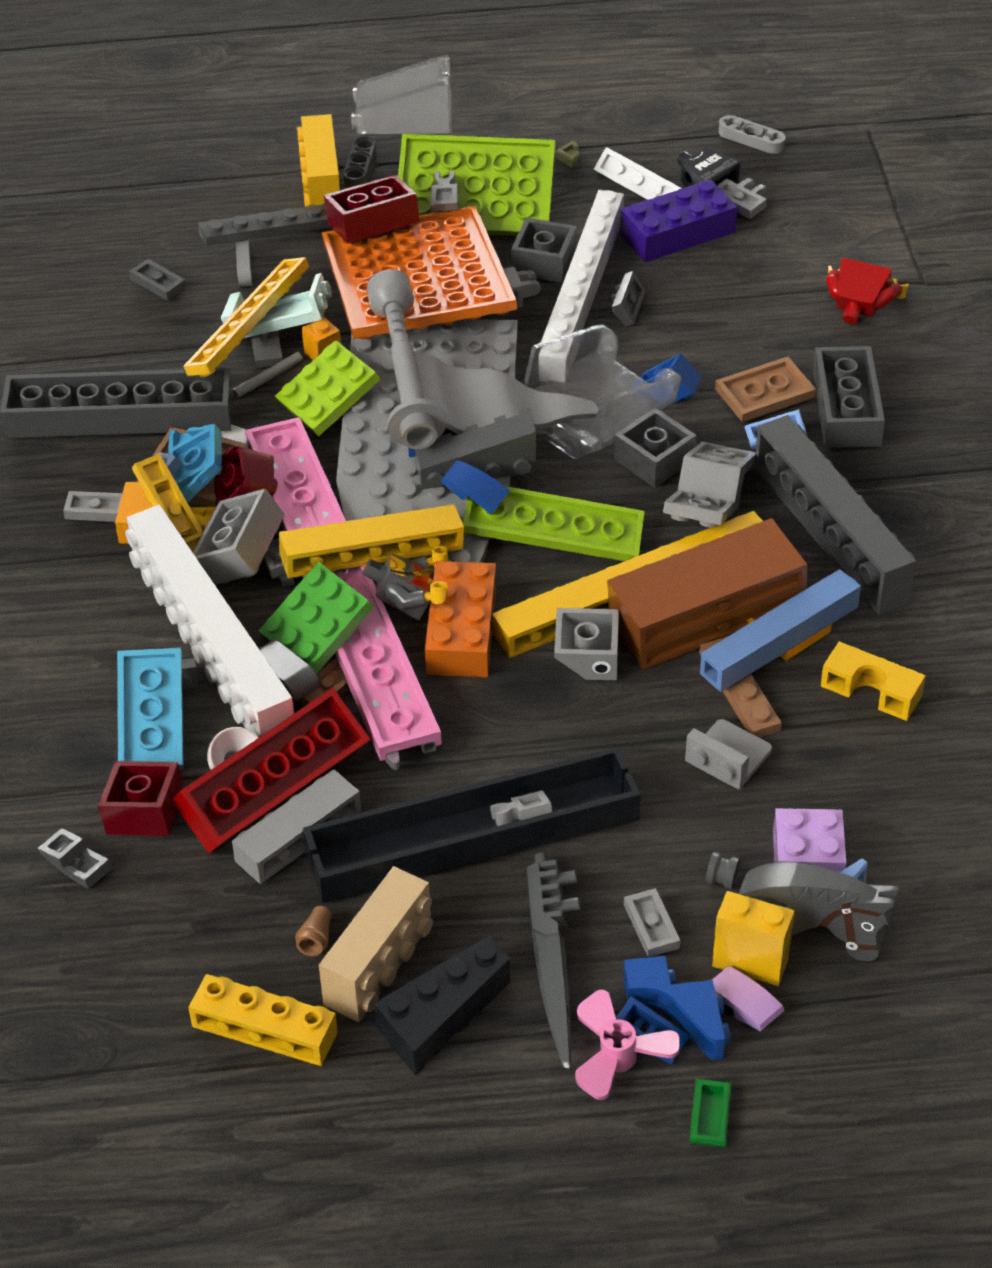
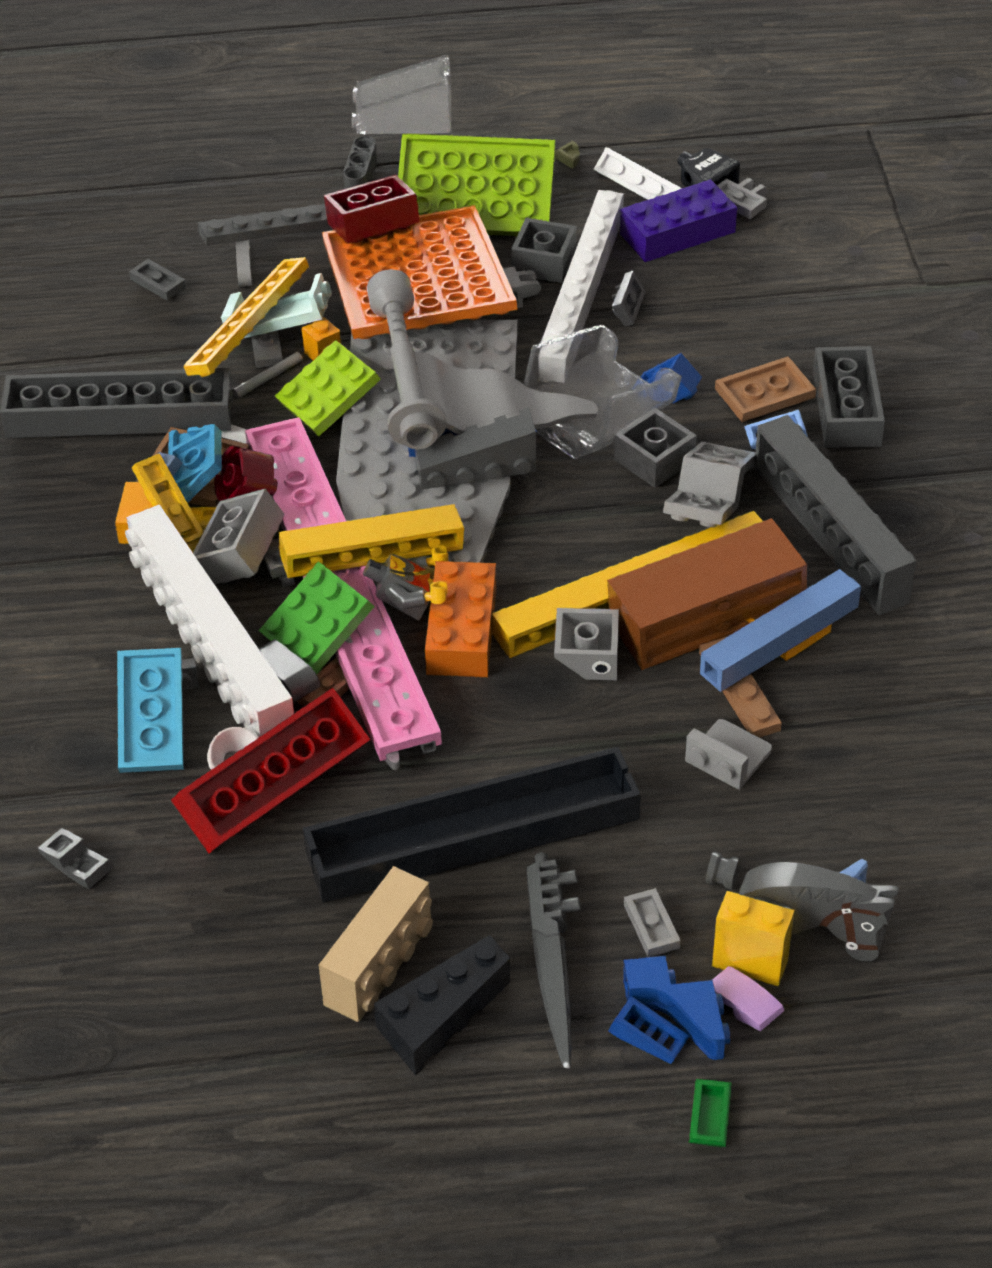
light grey plate [63,491,123,522] -> none
dark red brick [98,761,185,836] -> none
yellow brick [188,974,338,1066] -> none
light grey brick [232,769,361,884] -> none
medium nougat cone [295,906,332,956] -> none
yellow brick [297,114,340,207] -> none
light grey plate [431,170,458,212] -> none
blue slope [440,460,510,514] -> none
lime plate [463,486,644,561] -> none
light grey plate [490,790,552,826] -> none
bright pink piece [575,990,679,1100] -> none
light grey beam [718,115,786,154] -> none
lavender brick [773,808,846,872] -> none
yellow arch [821,641,926,721] -> none
red torso [826,258,909,324] -> none

